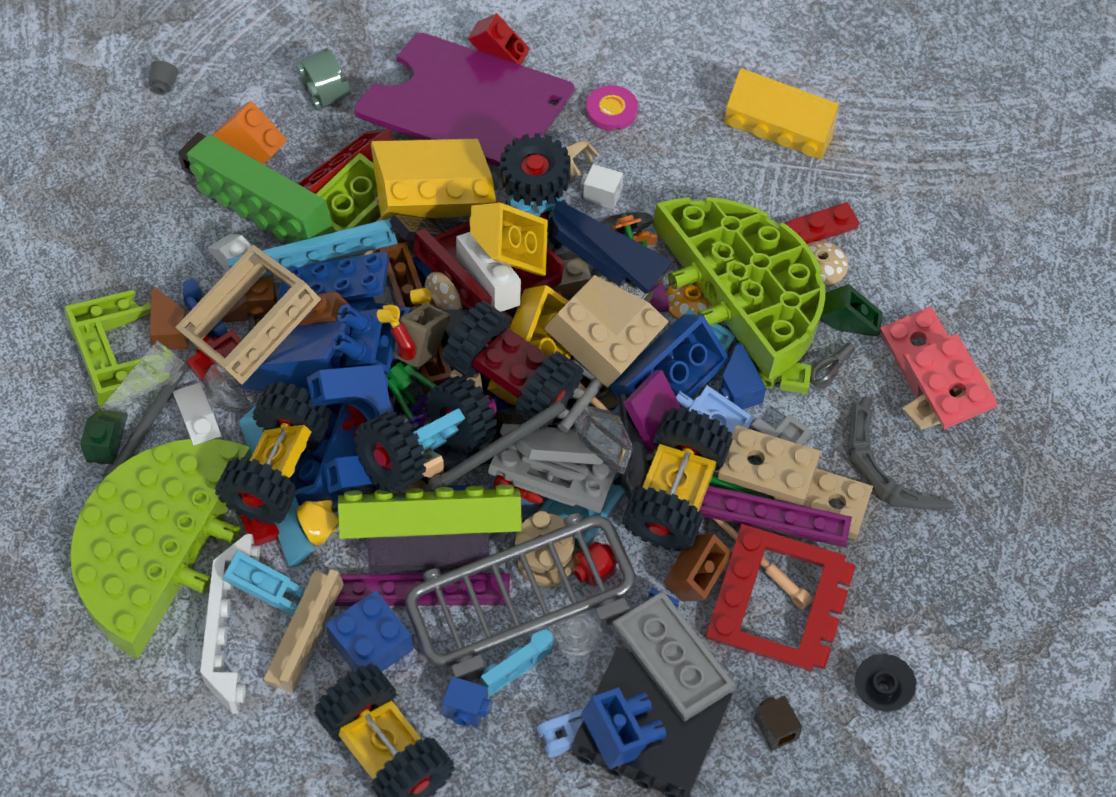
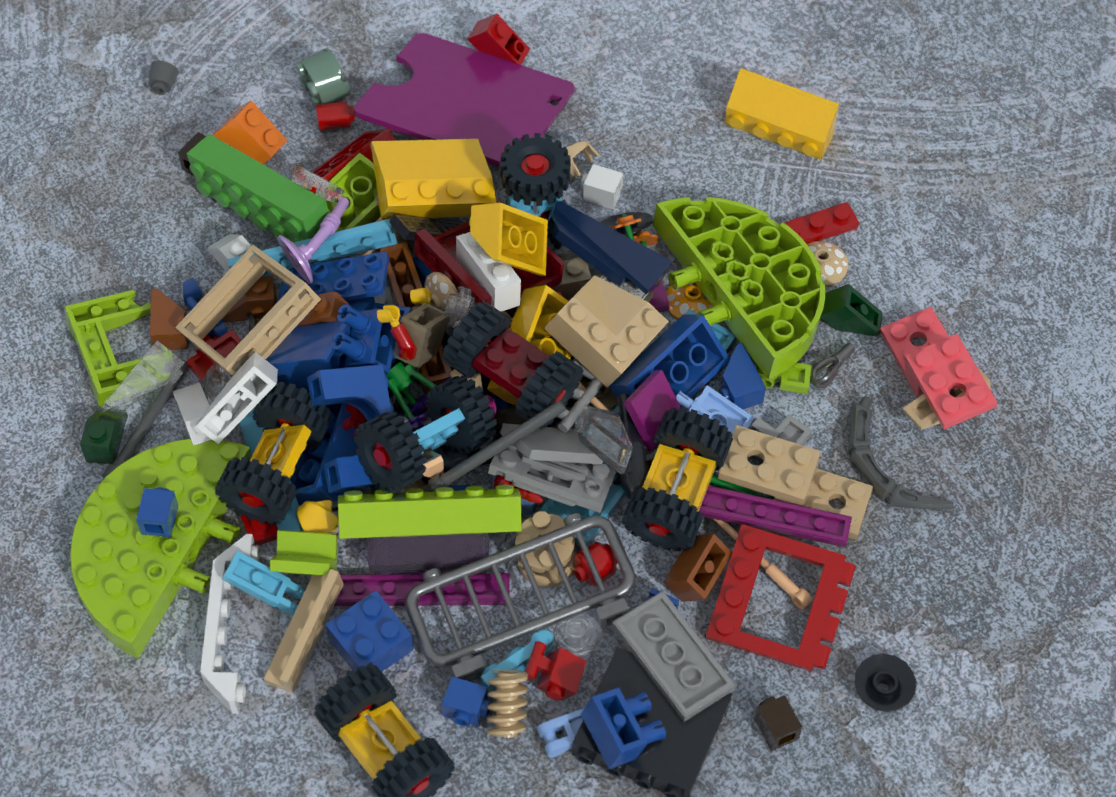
dark pink tile [586,85,638,131] -> none
none -> blue brick [136,487,178,537]
none -> white slope [195,352,278,444]
none -> lime panel [270,530,338,576]
none -> lavender dish [277,197,349,284]
none -> clear plate [291,164,345,203]
none -> red brick [316,101,355,131]
none -> clear plate [444,286,476,328]
none -> tan piece [487,669,528,737]
none -> red brick [525,641,587,701]

